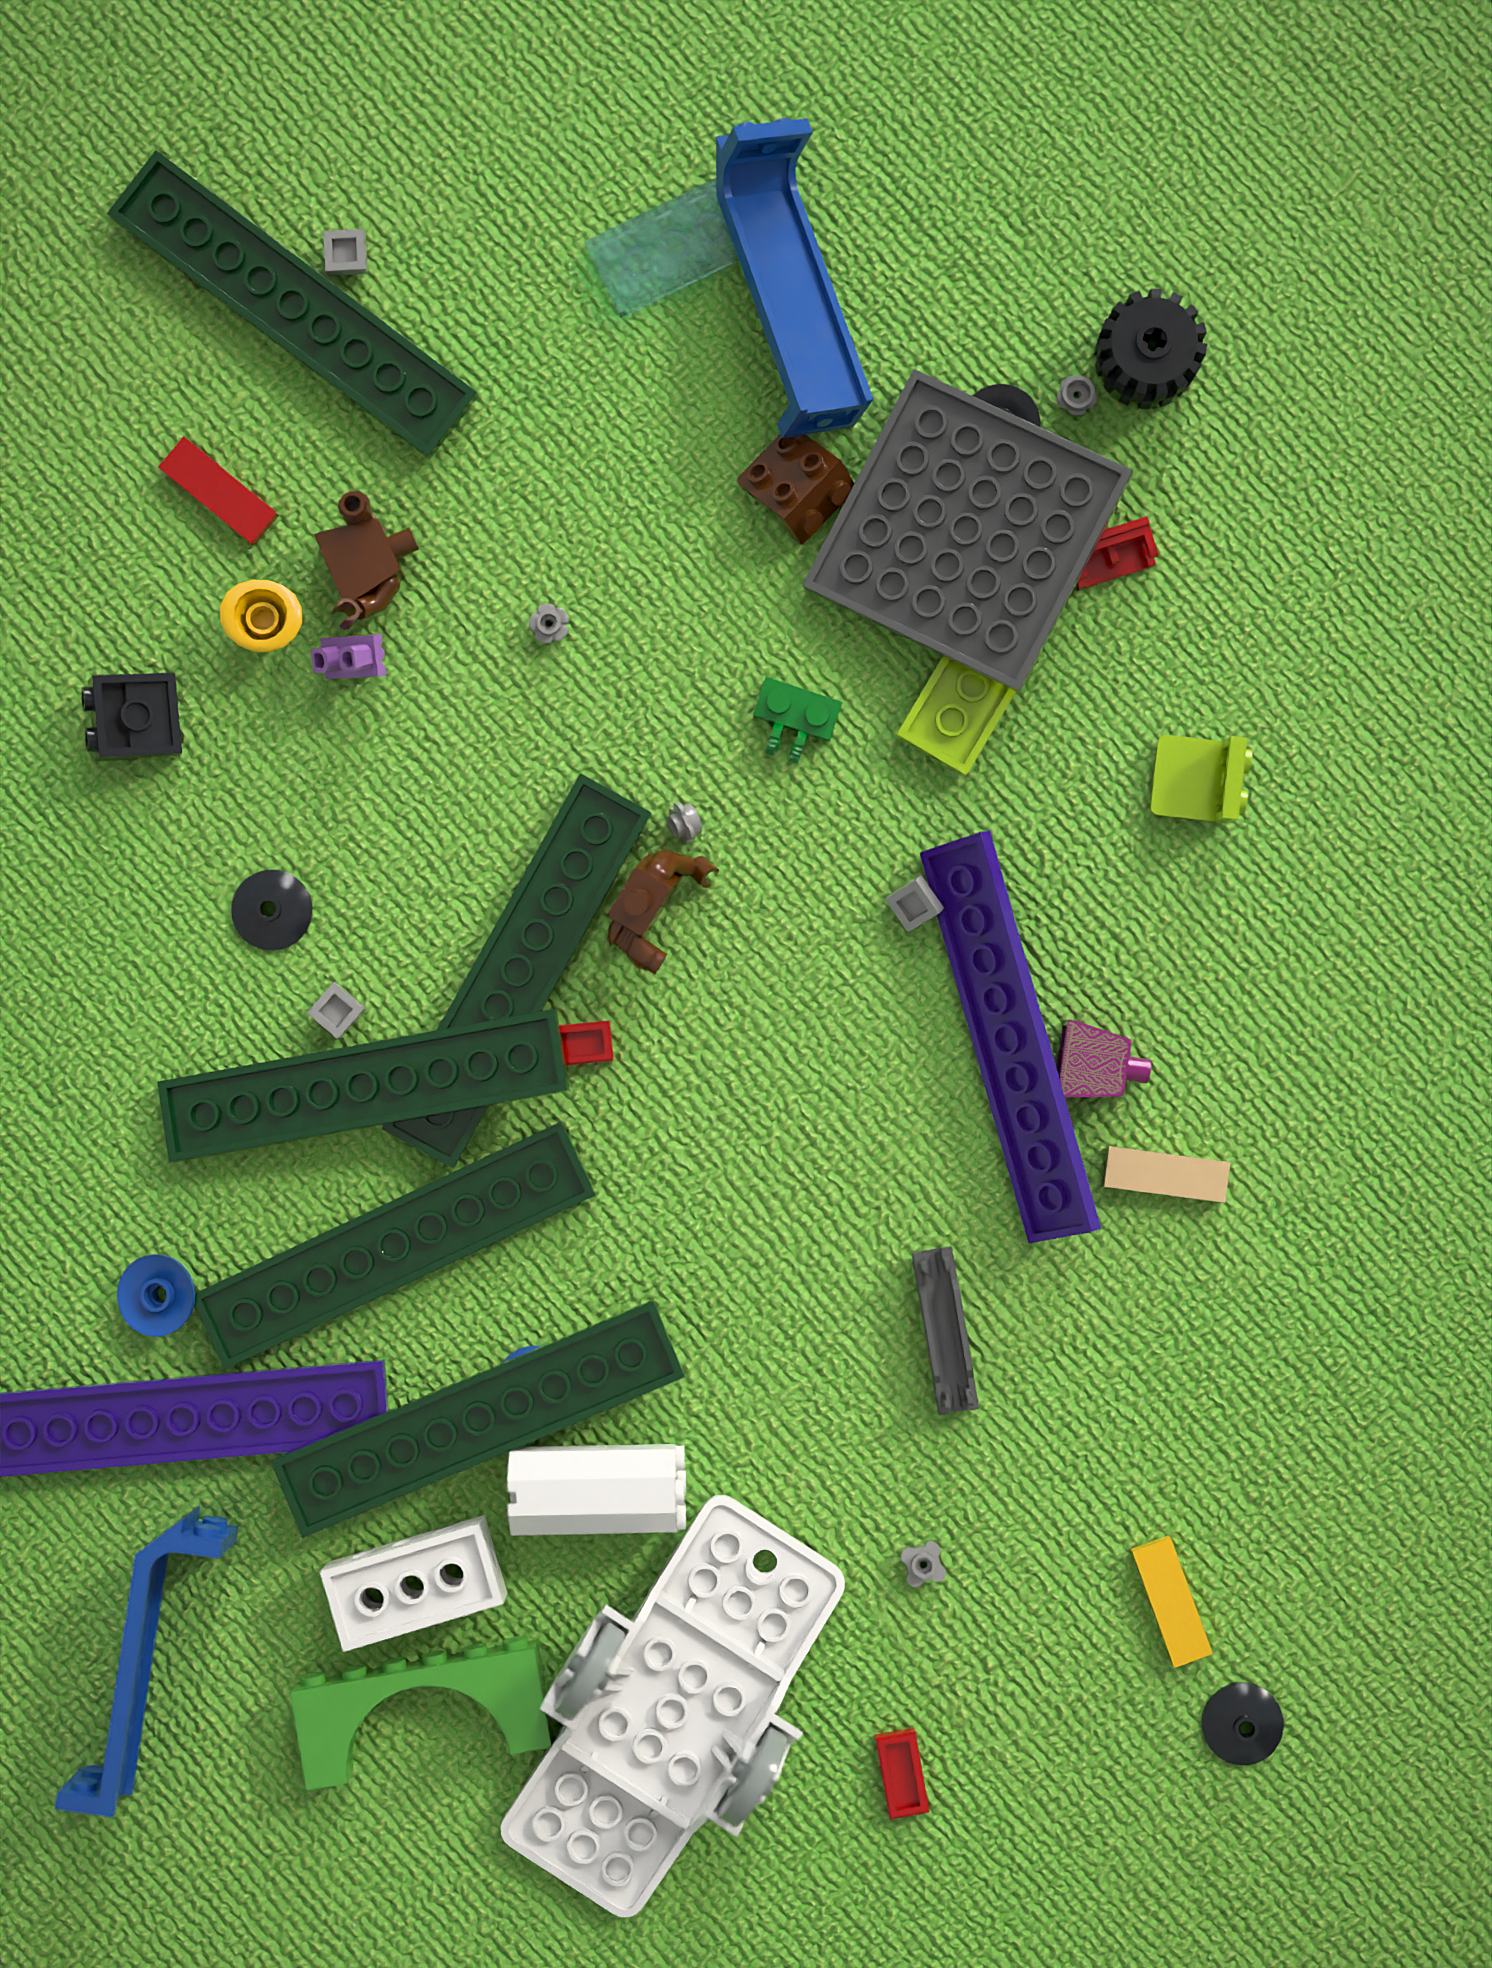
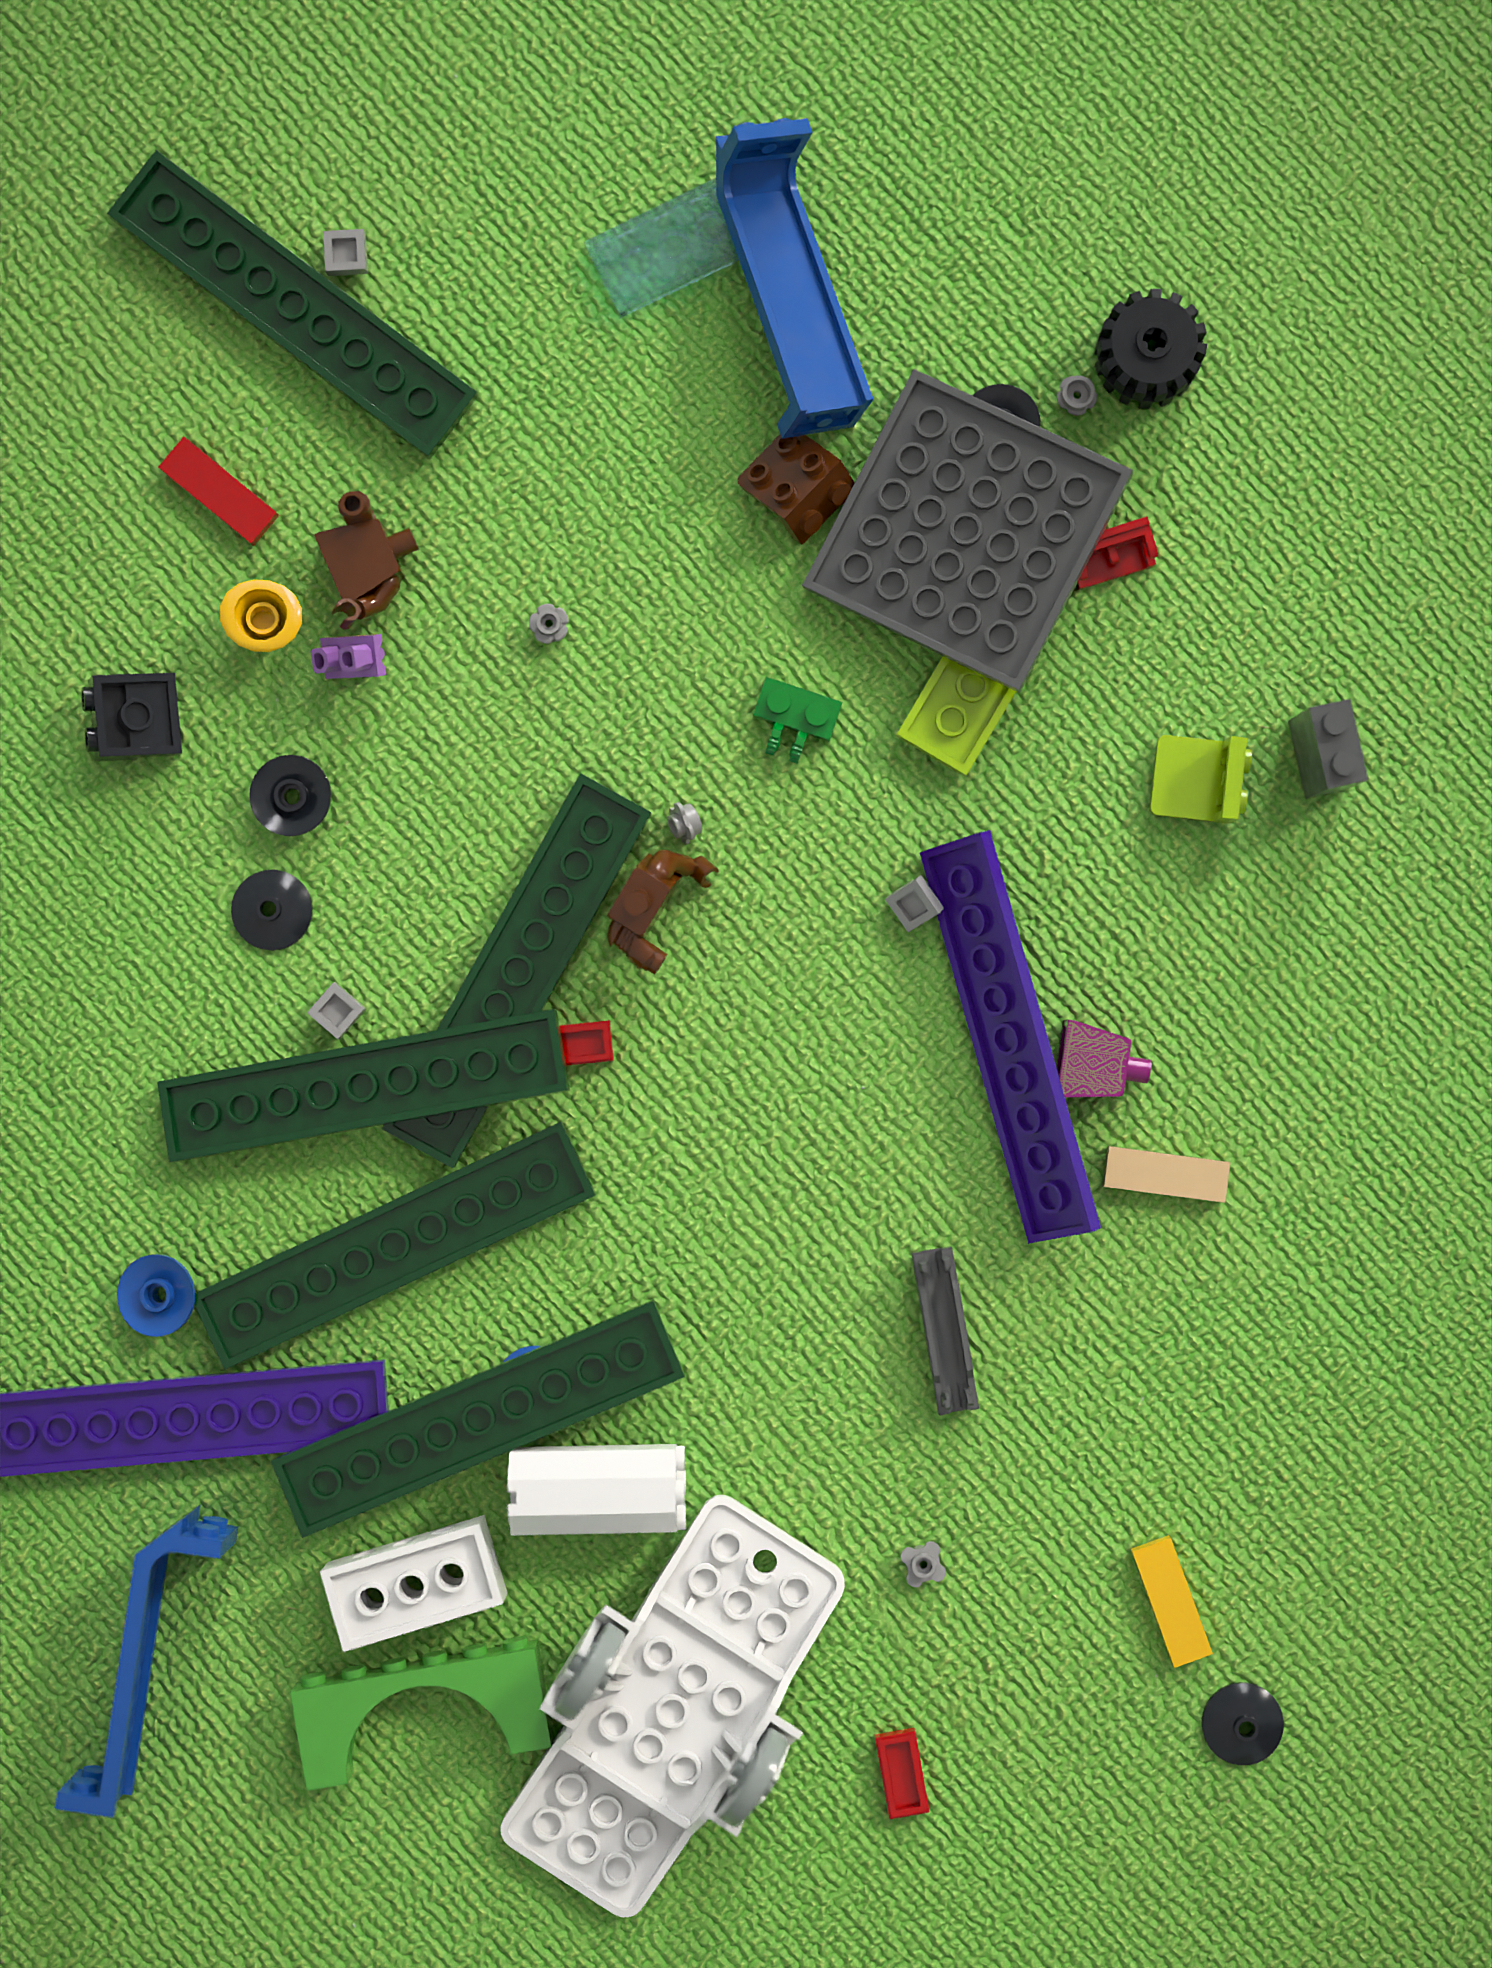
none -> black dish [249,755,332,836]
none -> dark grey brick [1288,699,1369,799]

